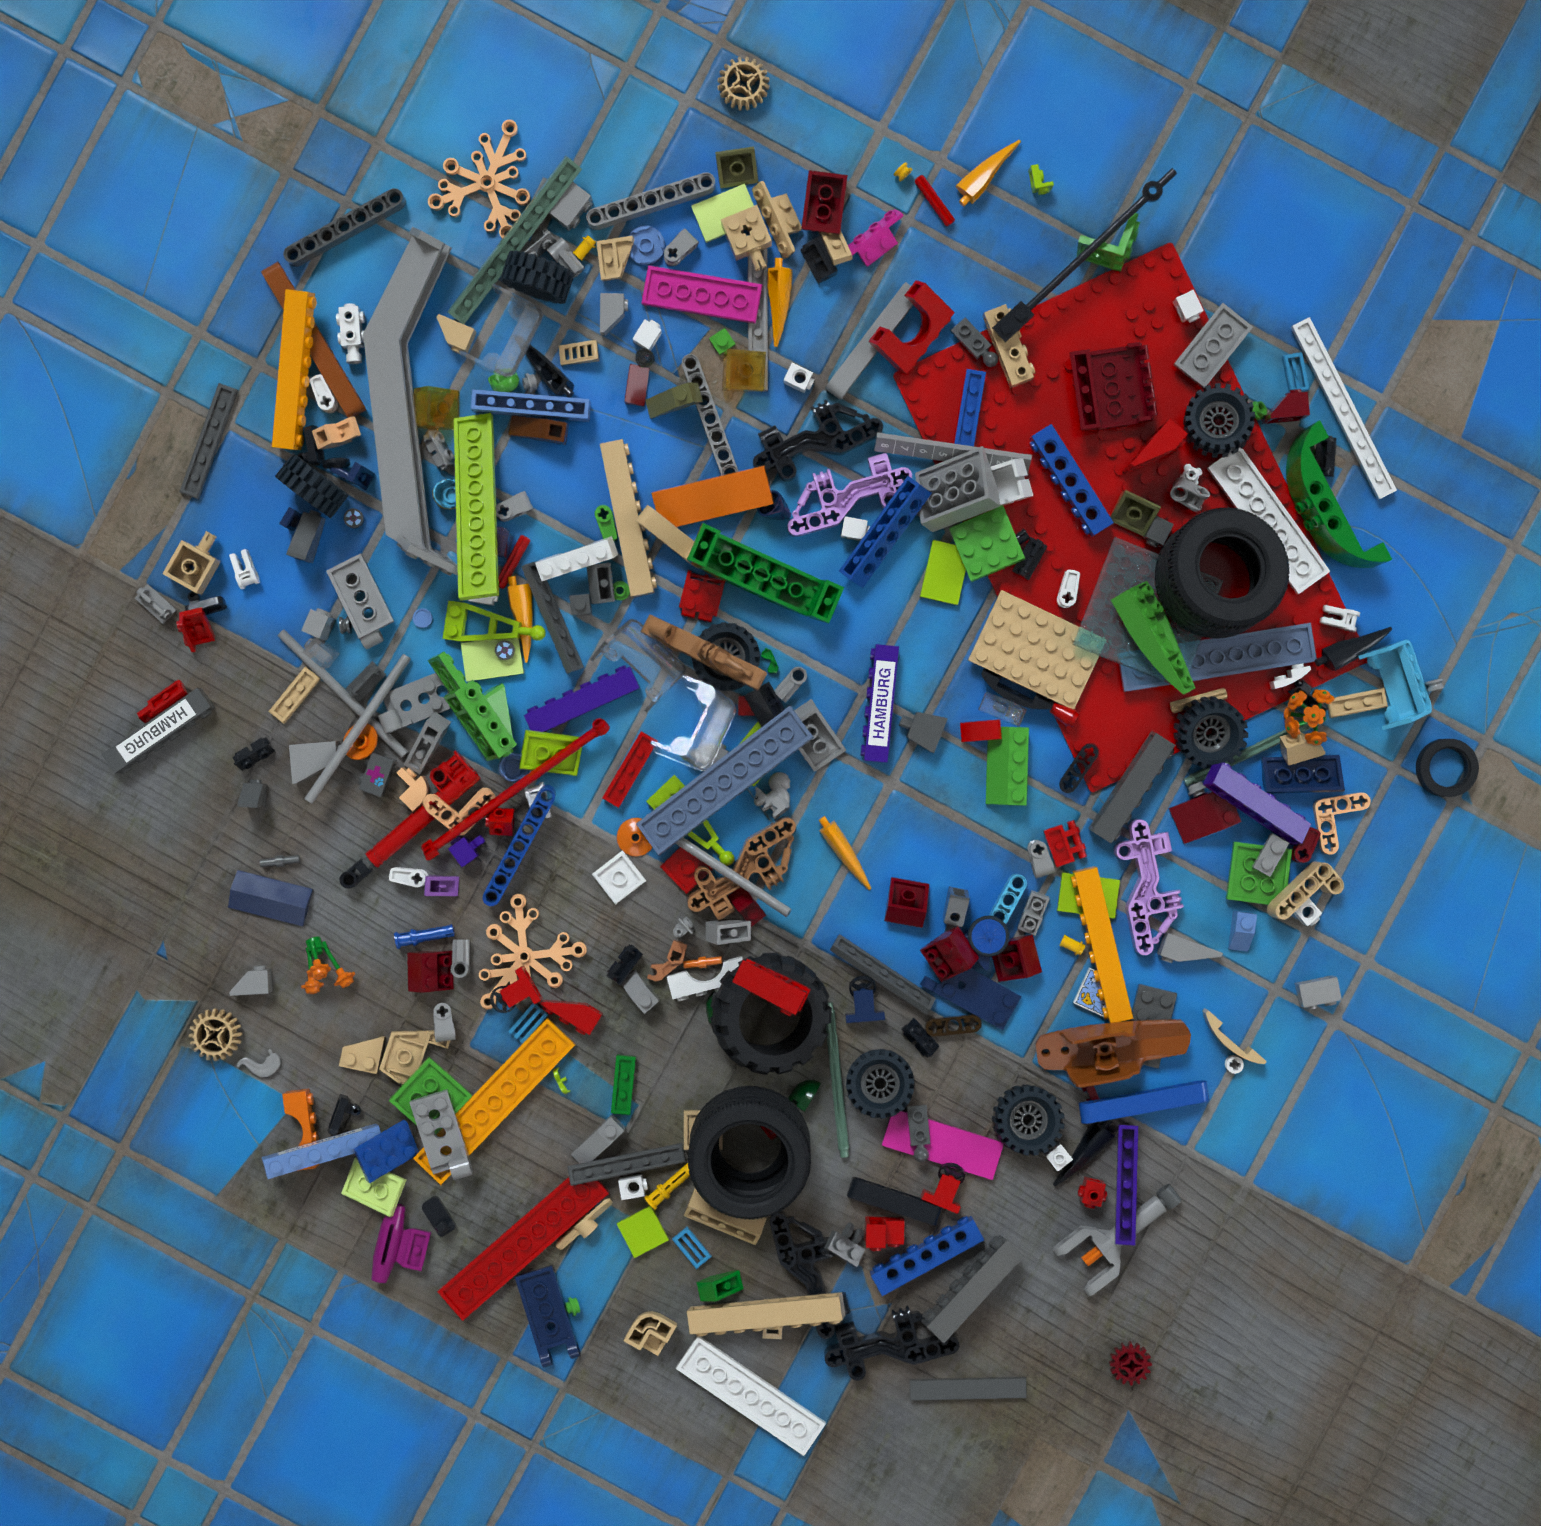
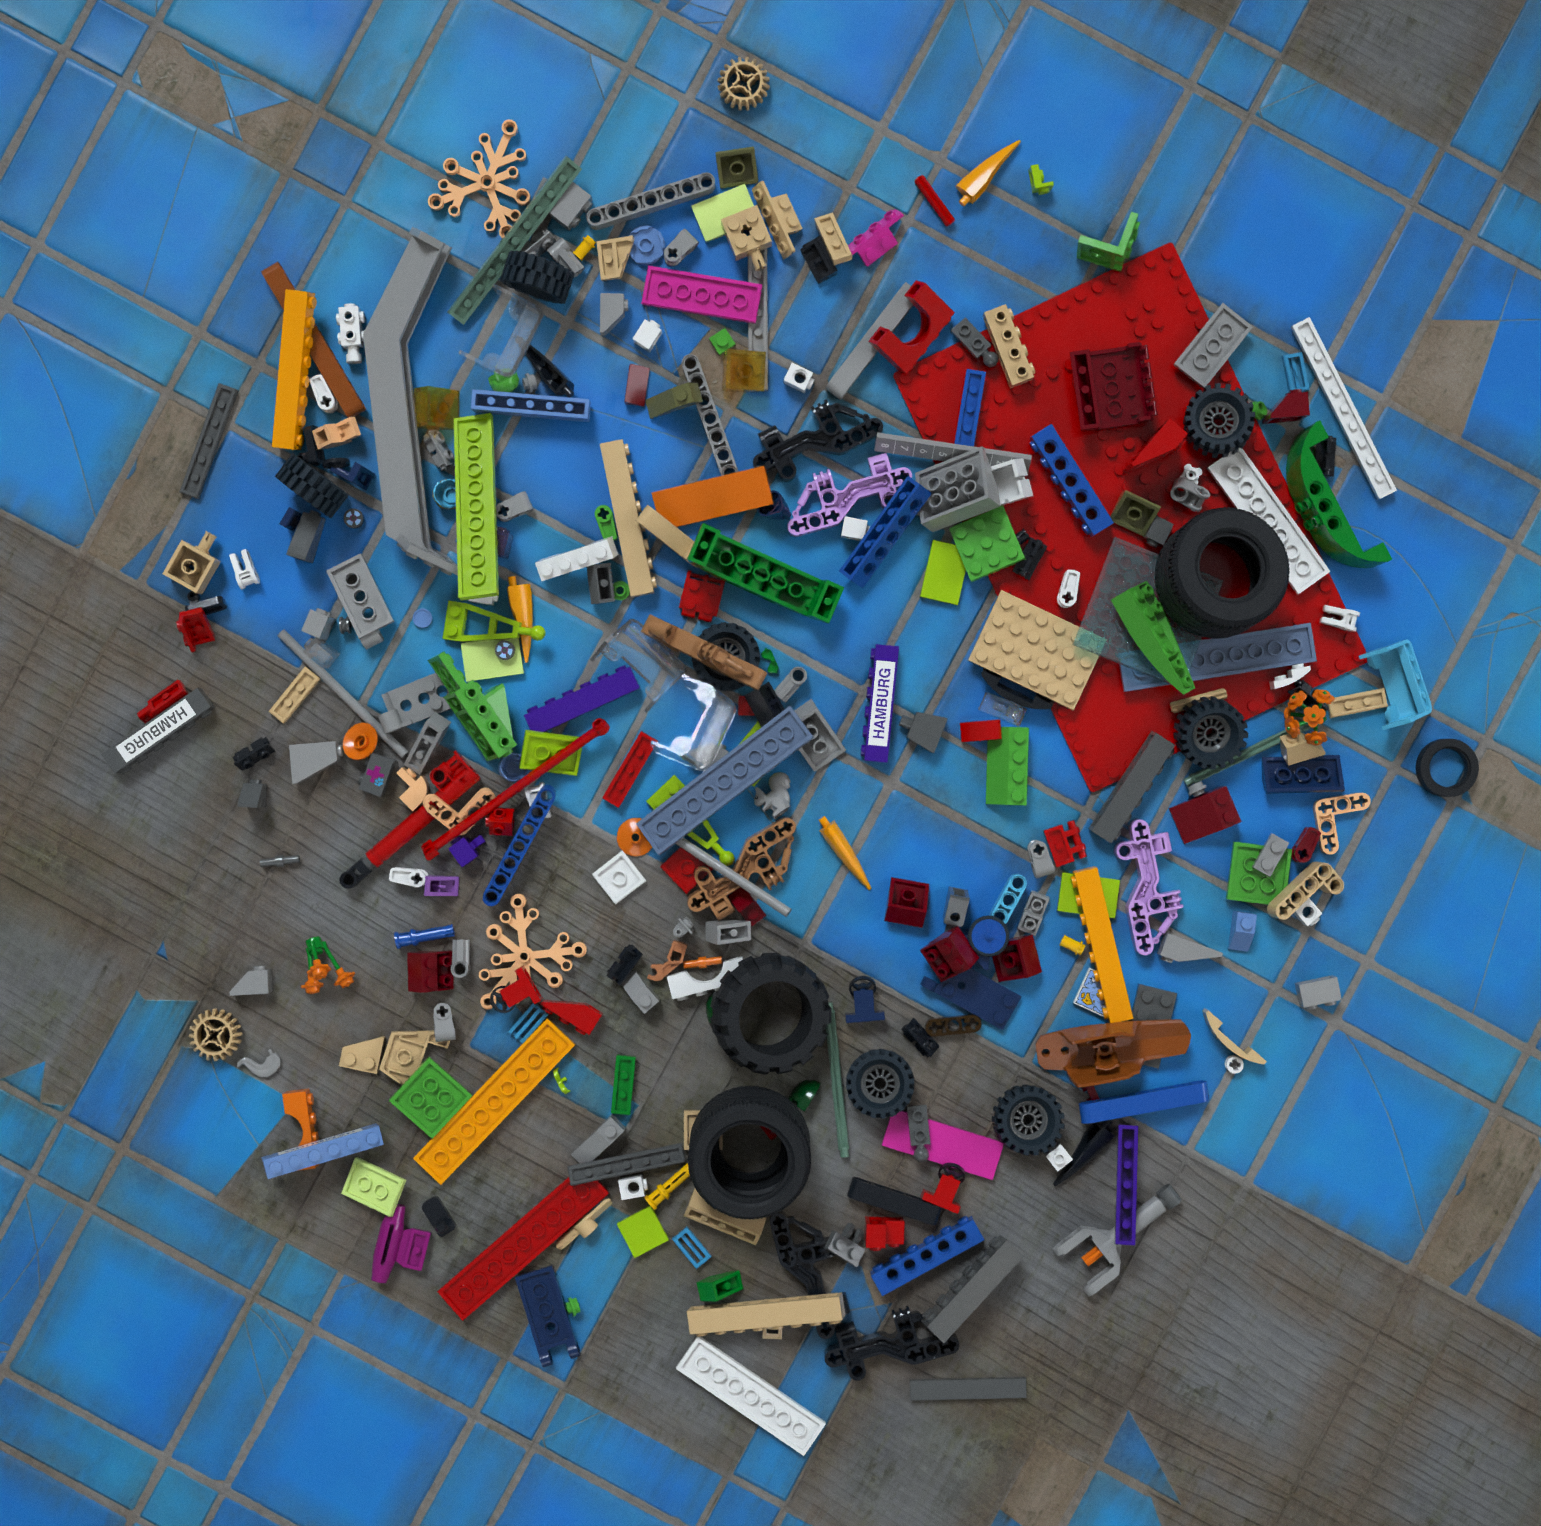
light grey hinge [135,584,176,624] -> none
dark blue slope [228,870,313,926] -> none
dark grey beam [283,188,406,267] -> none
light grey piece [304,654,411,804] -> none
black piece [328,1094,361,1135] -> none
dark grey hinge [345,661,386,702] -> none
blue plate [353,1120,419,1183] -> none
light grey hinge [409,1089,473,1181] -> none
tan slope [437,314,477,354] -> none
red axle [498,535,530,589] -> none
reddish brown slope [508,416,569,445] -> none
dark grey plate [521,561,584,674] -> none
tan slope [559,340,599,366] -> none
dark grey brick [569,594,592,617] -> none
tan brick [623,1311,677,1356] -> none
clear smoke plate [635,348,655,367] -> none
red wedge [732,958,811,1016] -> none
light orange piece [767,258,793,347] -> none
dark red slope [801,170,848,235] -> none
dark grey plate [830,934,936,1015] -> none
yellow bush [893,162,913,182] -> none
black bar [992,168,1177,343] -> none
red cone [1050,702,1080,727] -> none
black beam [1059,743,1099,793] -> none
red brick [1077,1176,1107,1209] -> none
dark red gear [1109,1341,1152,1386] -> none
white brick [1173,289,1204,323] -> none
brick [1203,762,1311,845] -> none
black piece [1315,627,1392,671] -> none
light grey bush [1425,678,1445,692] -> none

